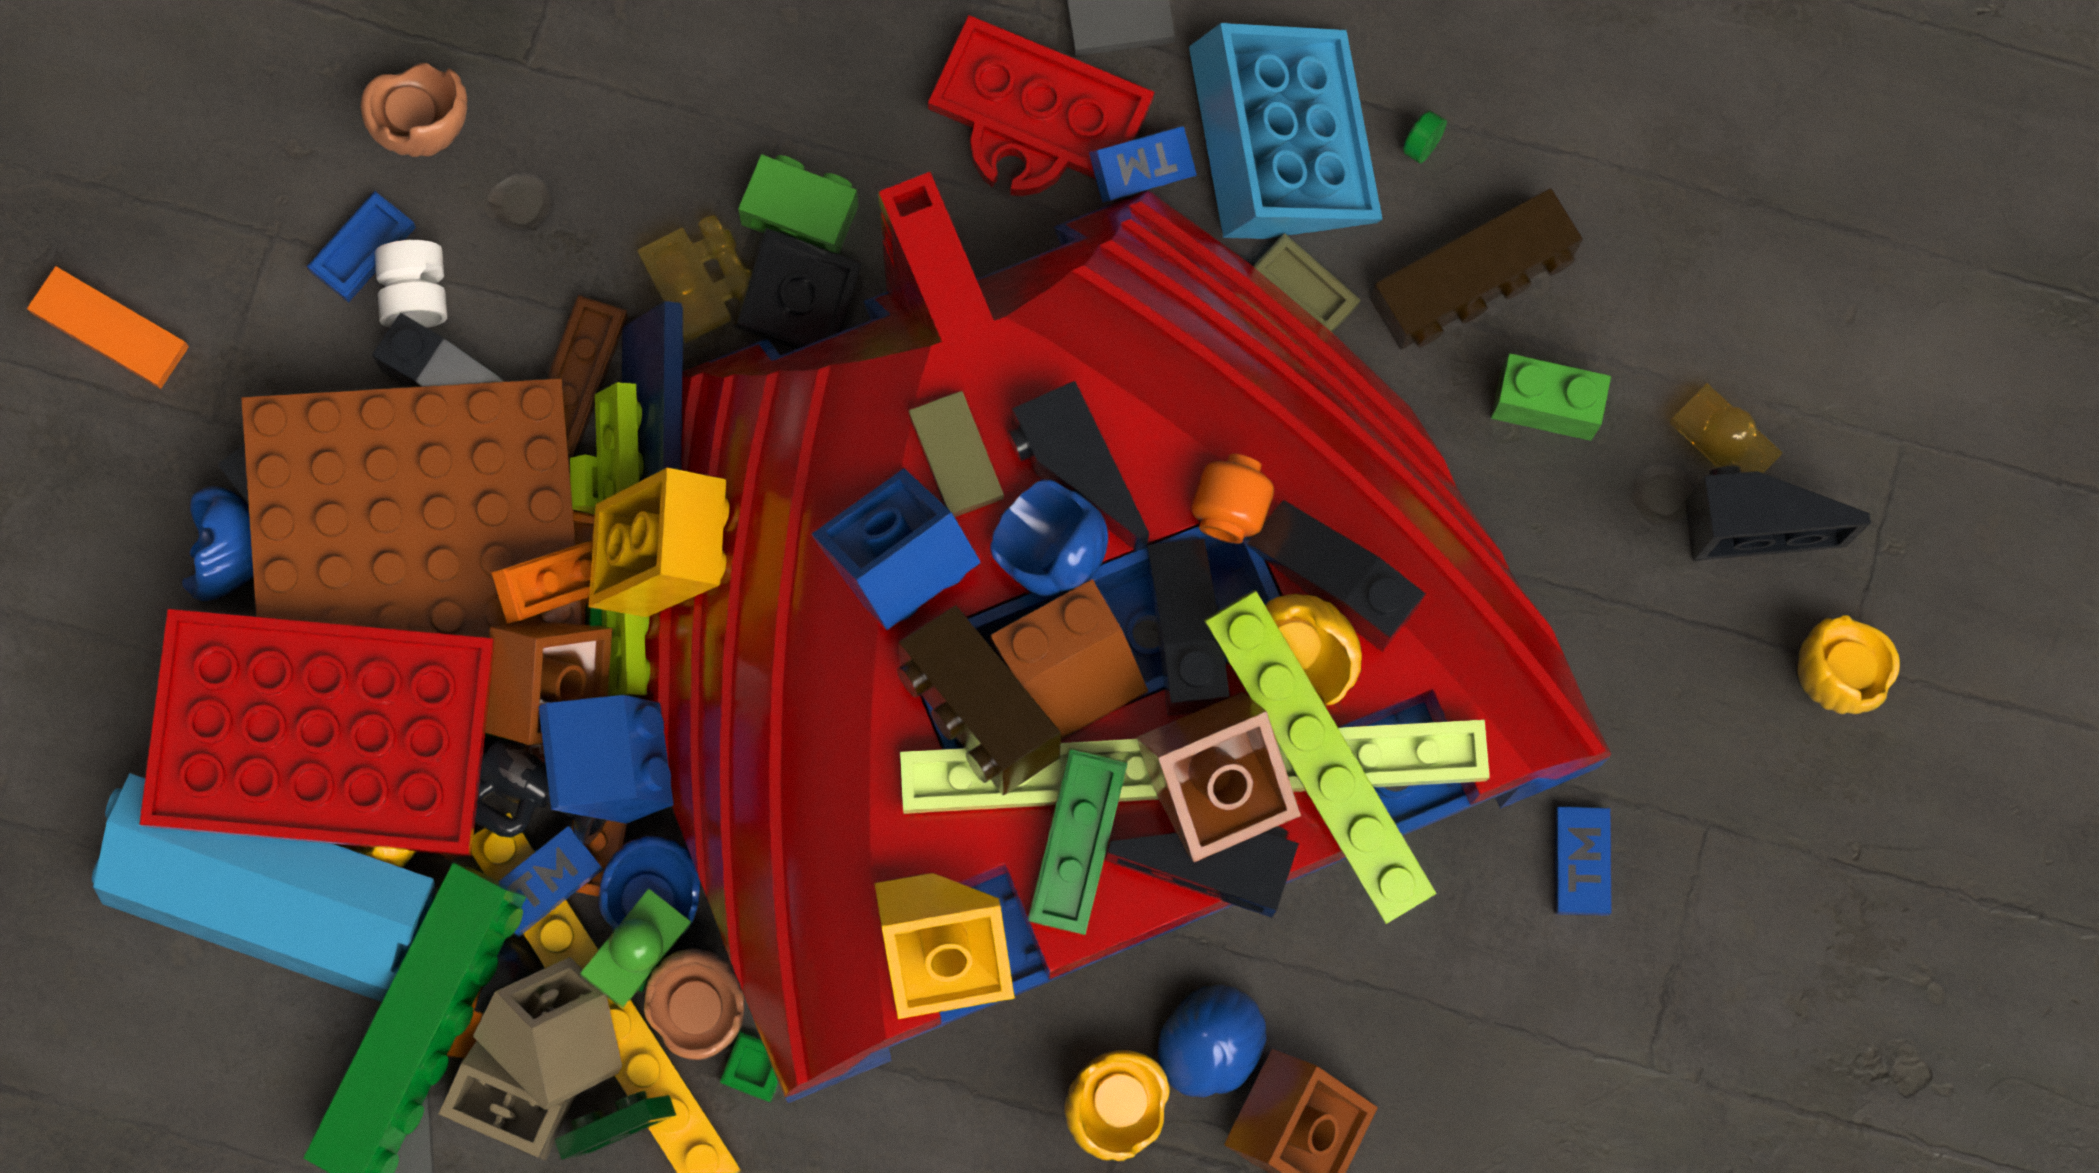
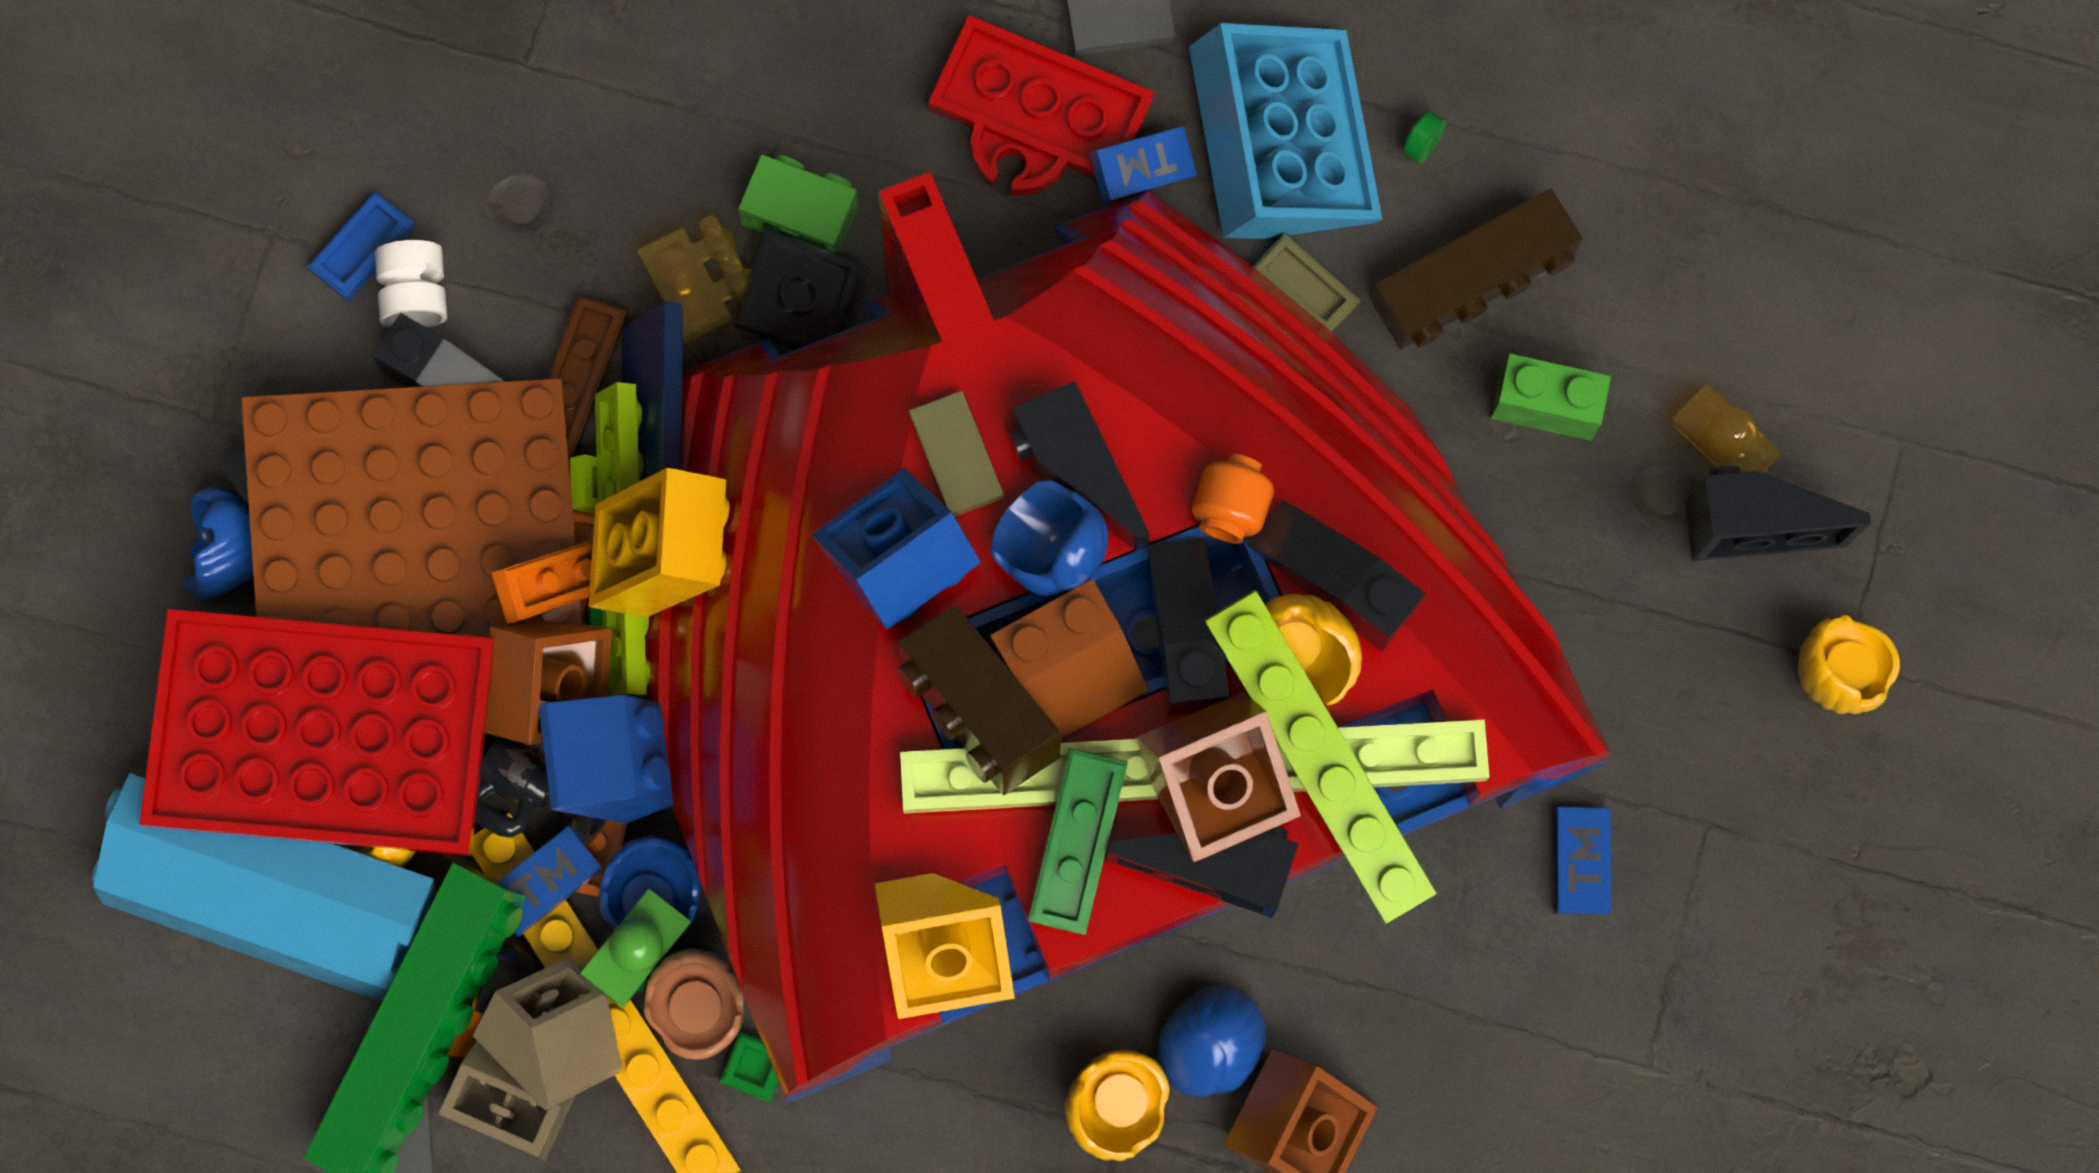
orange tile [27,266,189,389] -> none
nougat piece [360,63,468,157] -> none
dark green plate [554,1091,676,1160] -> none

